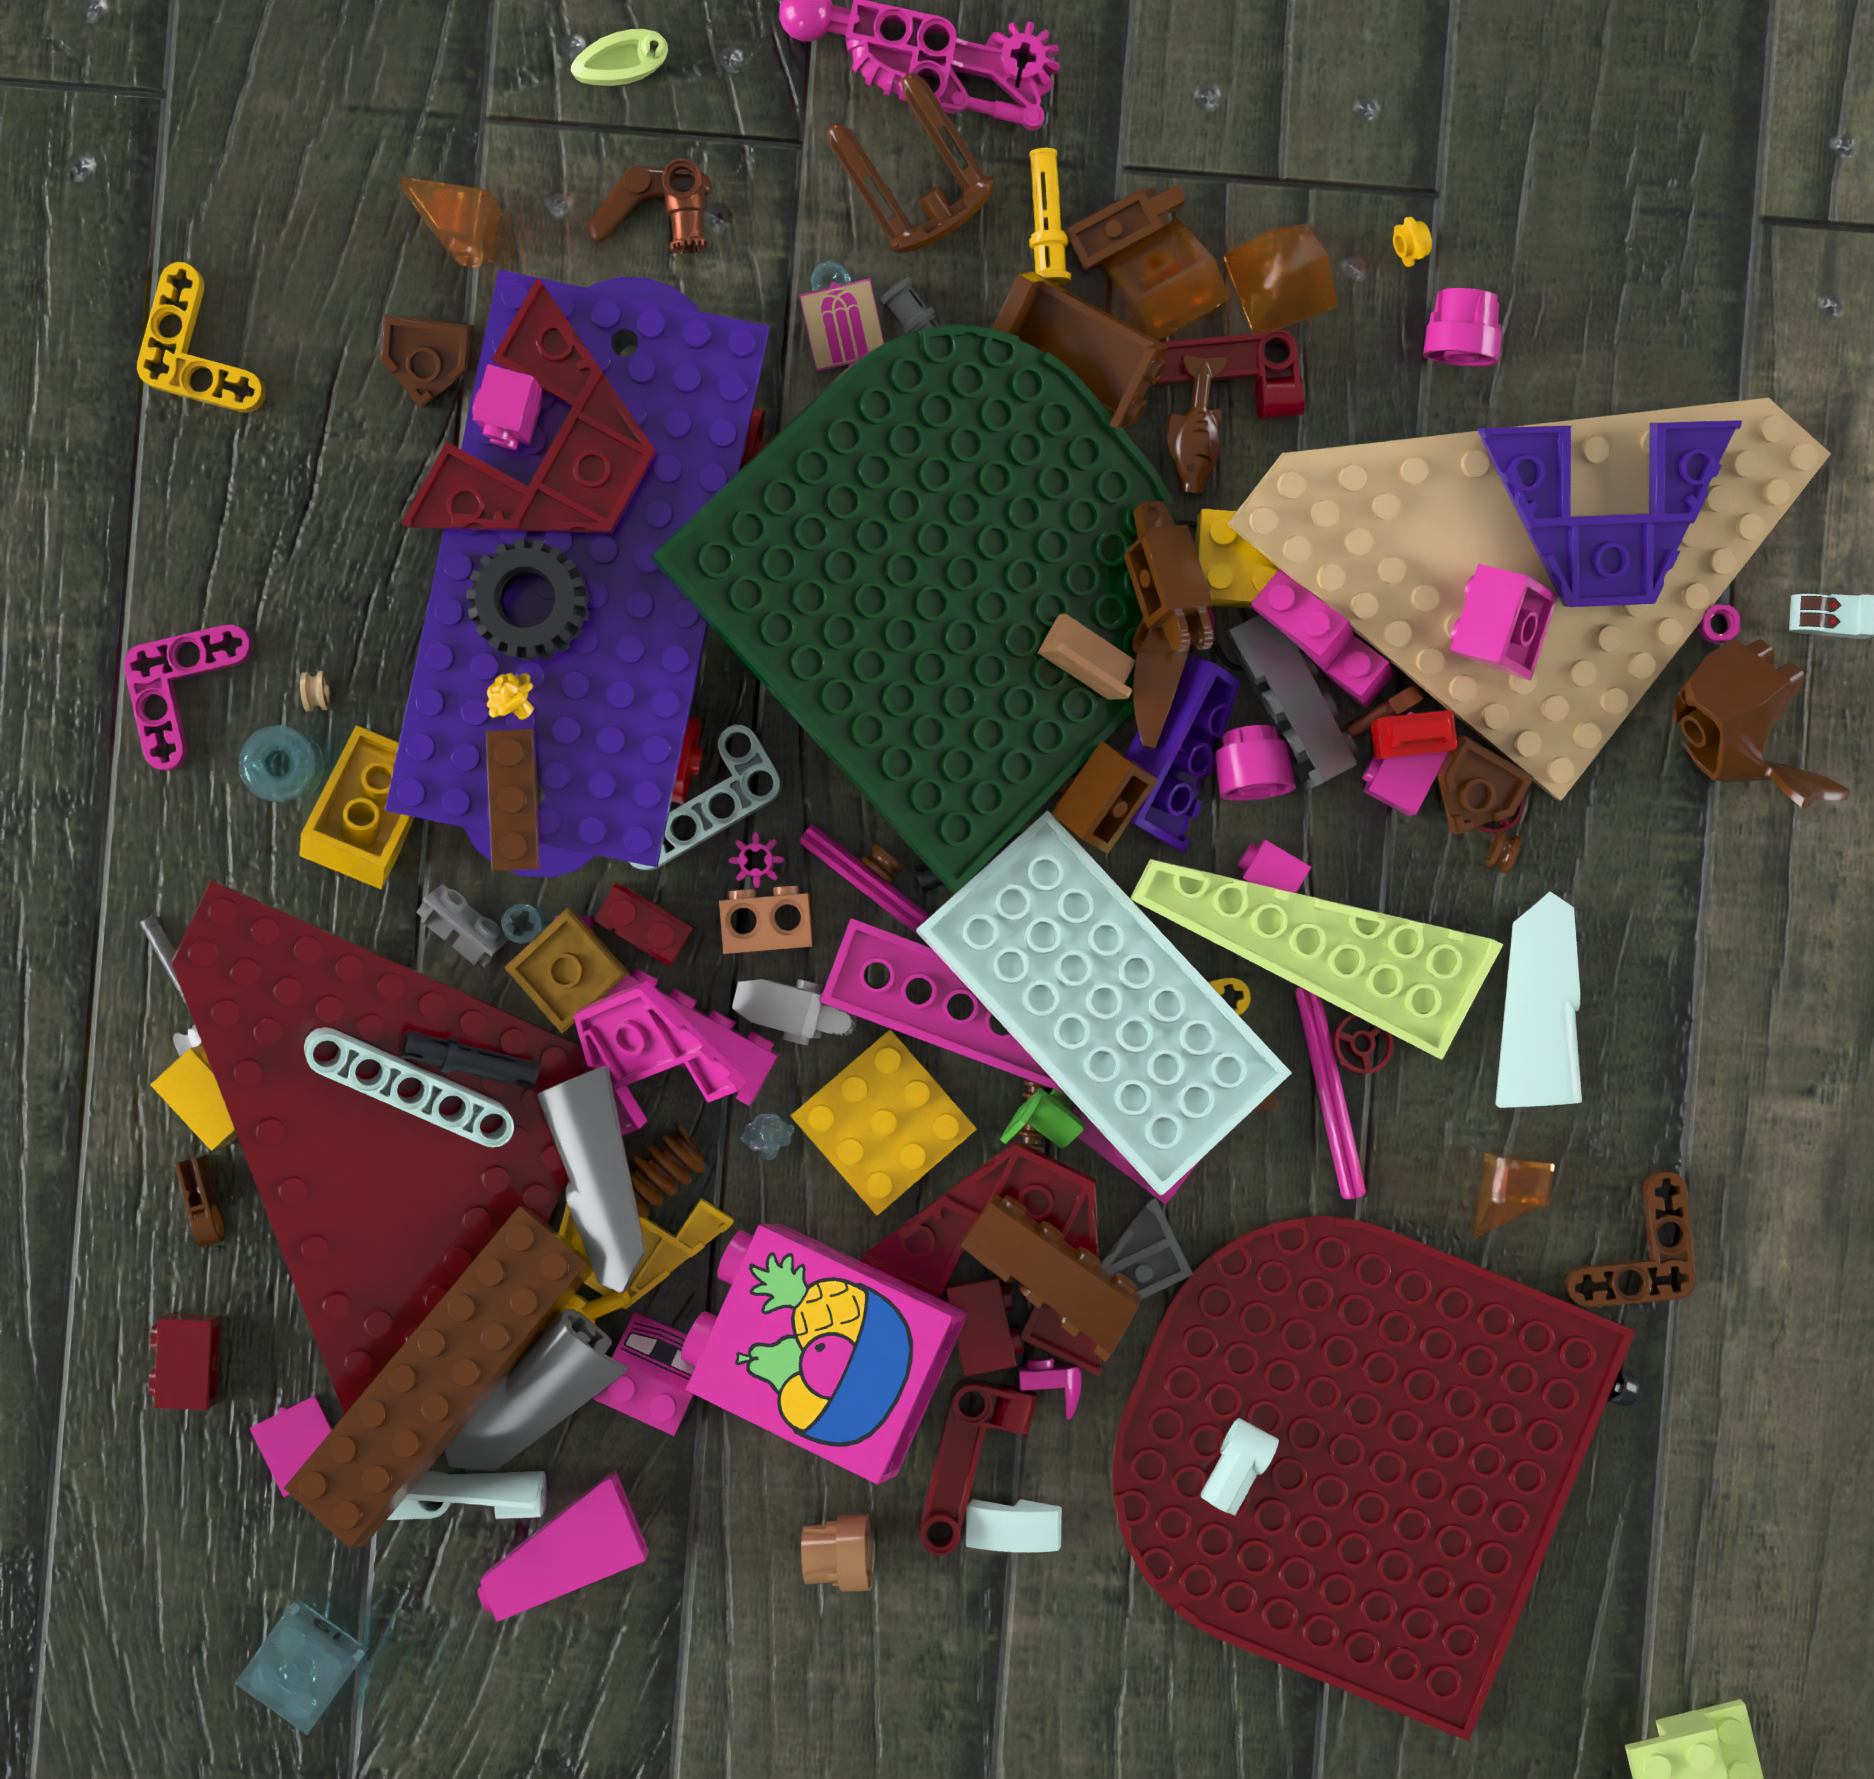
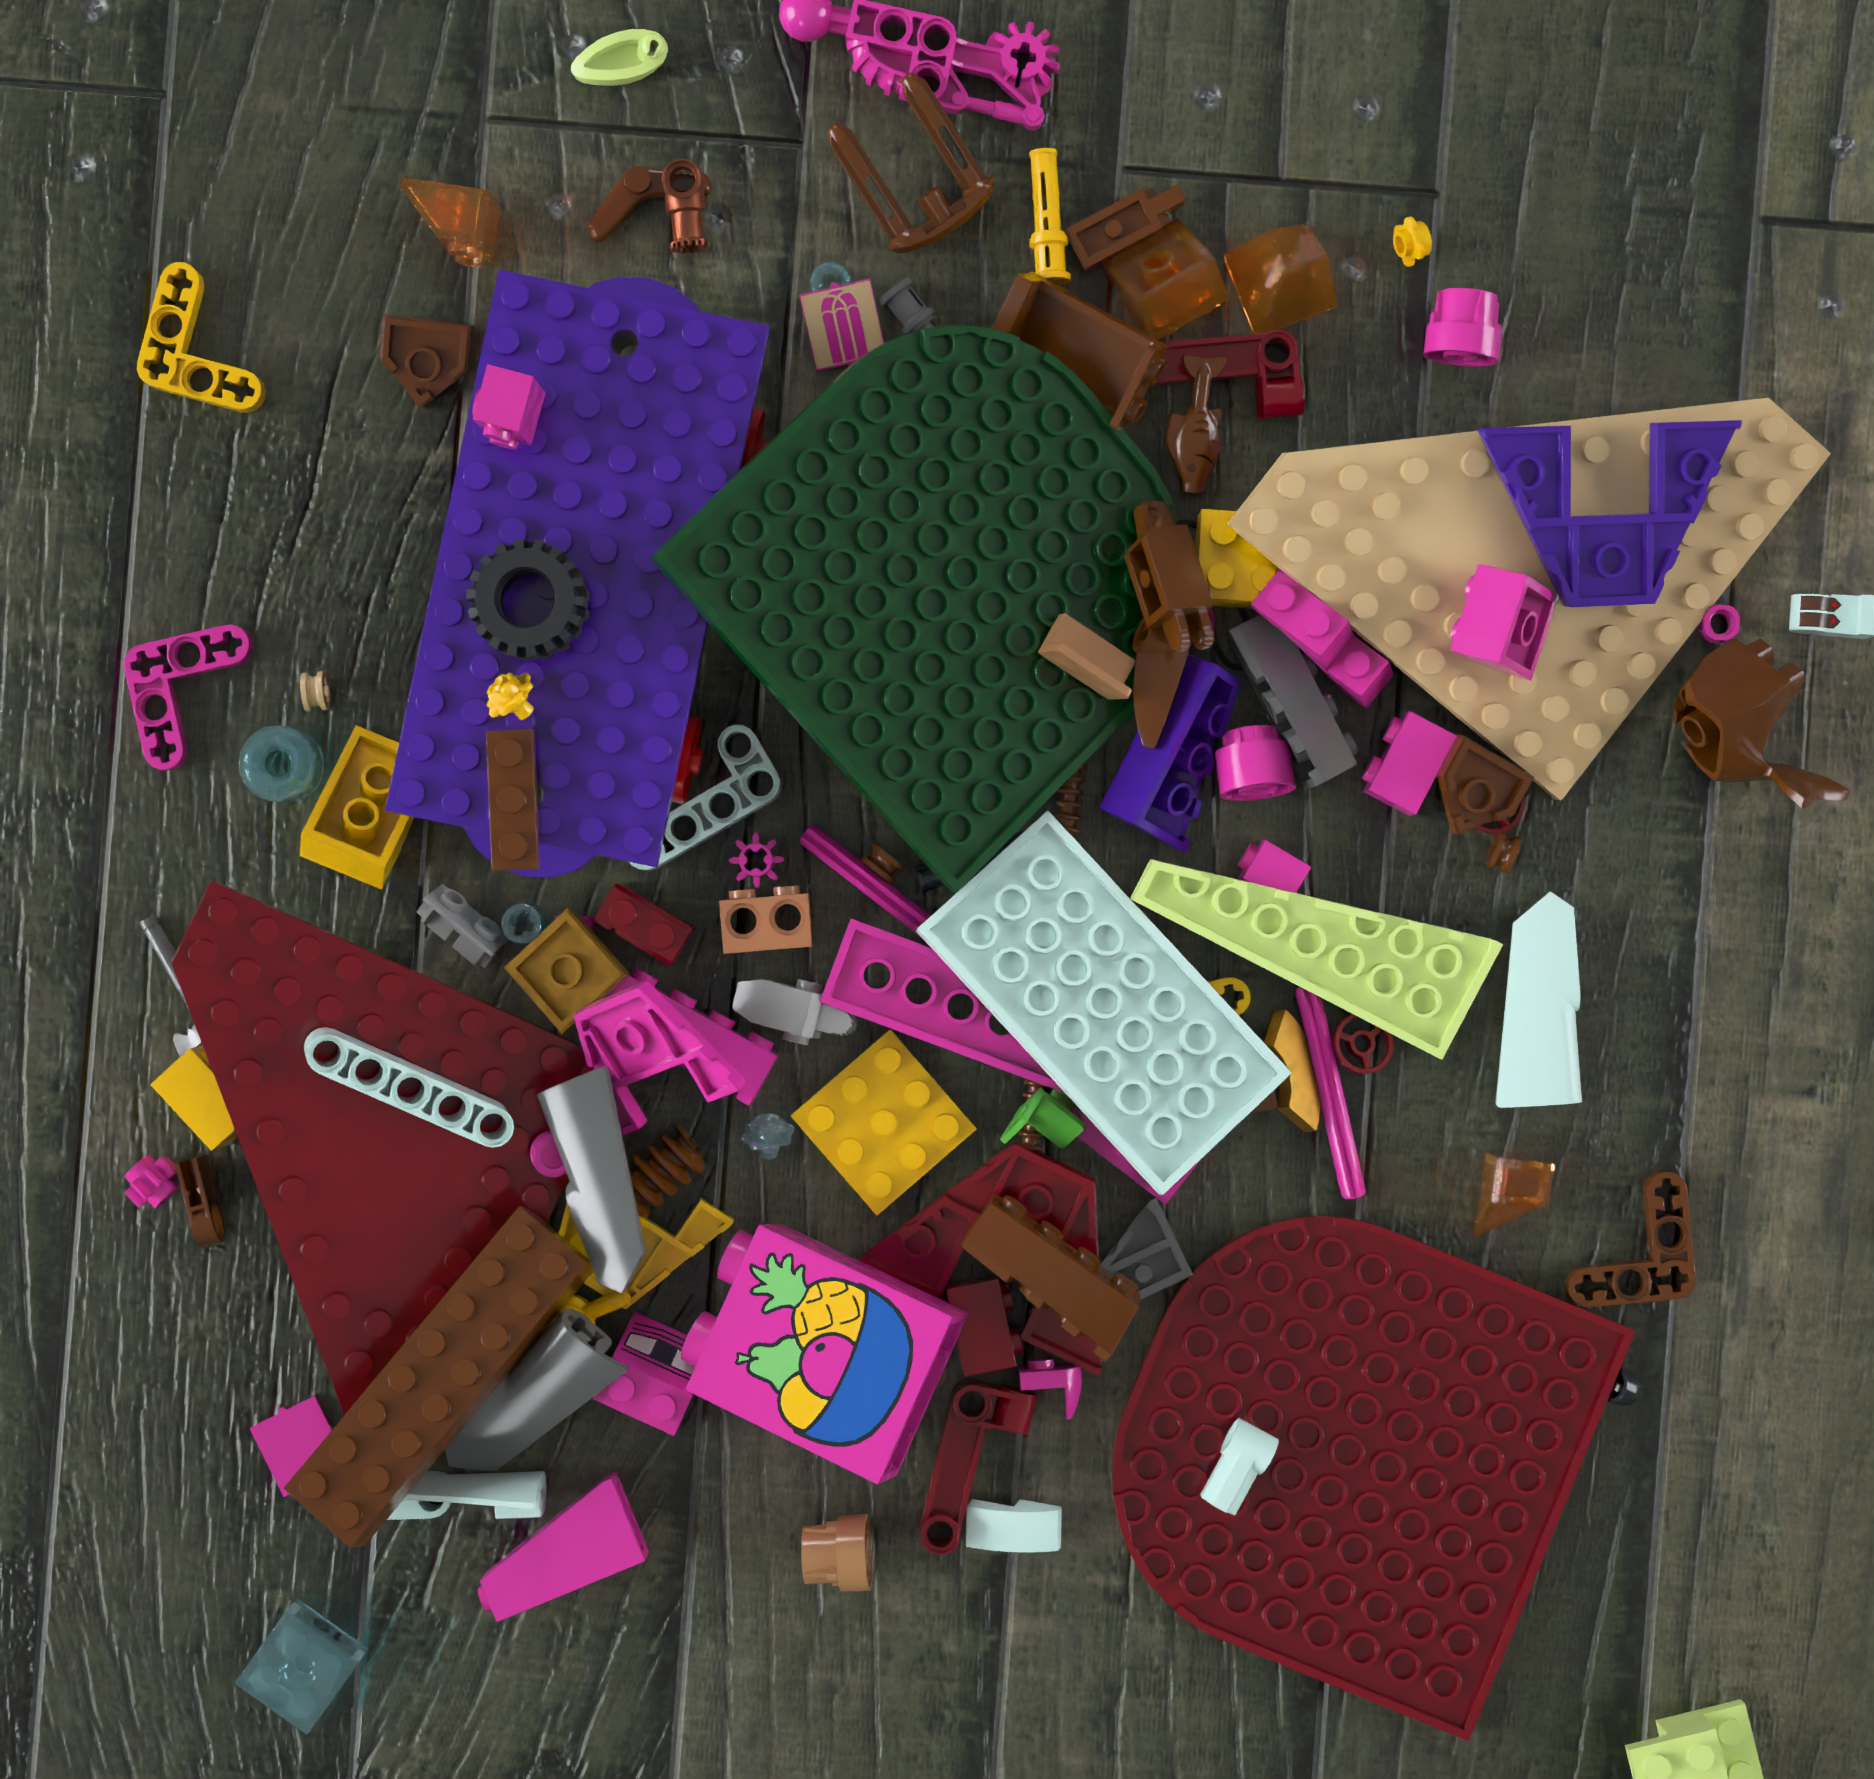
dark red brick [148,1313,221,1410] -> none
black pin [400,1029,539,1090] -> none
dark red wing [402,278,657,534] -> none
reddish brown brick [1051,741,1159,854] -> none
copper bar [1344,683,1424,740] -> none
red piece [1371,710,1457,760] -> none
none -> dark pink gear [124,1154,180,1209]
none -> dark pink tile [530,1131,567,1177]
none -> pearl gold tile [1264,1009,1321,1132]

